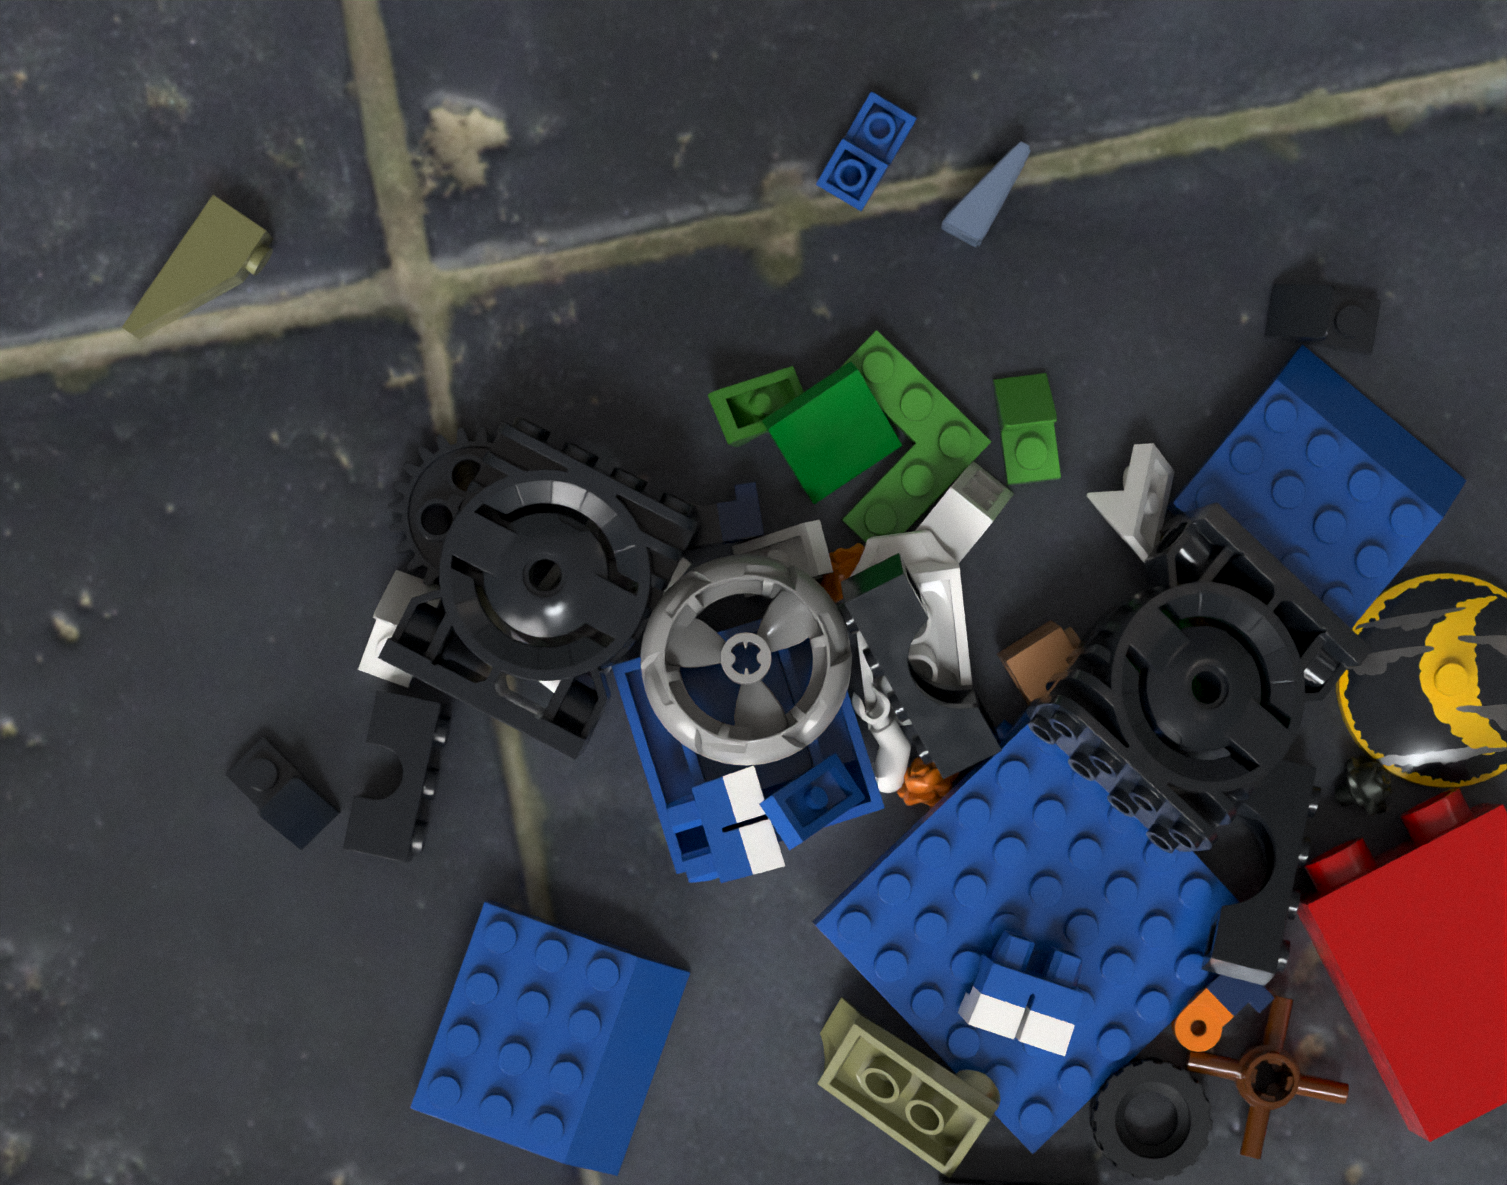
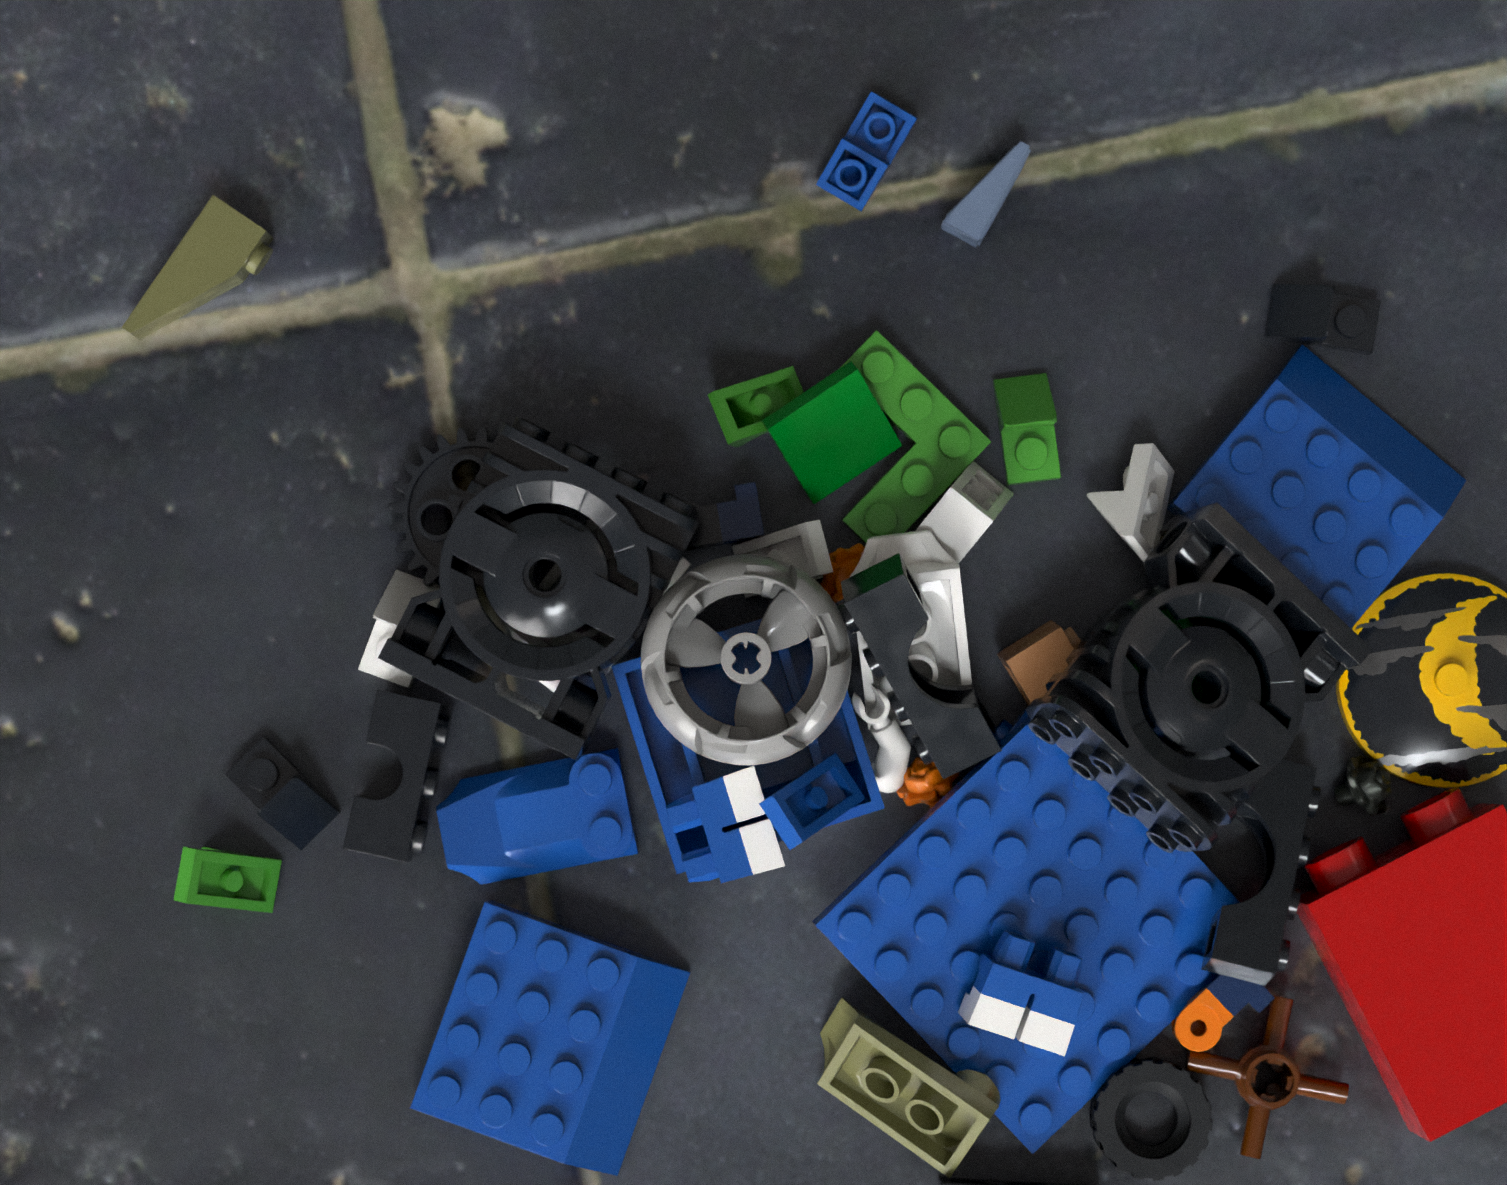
none -> bright green slope [174,846,282,913]
none -> blue slope [436,748,639,885]

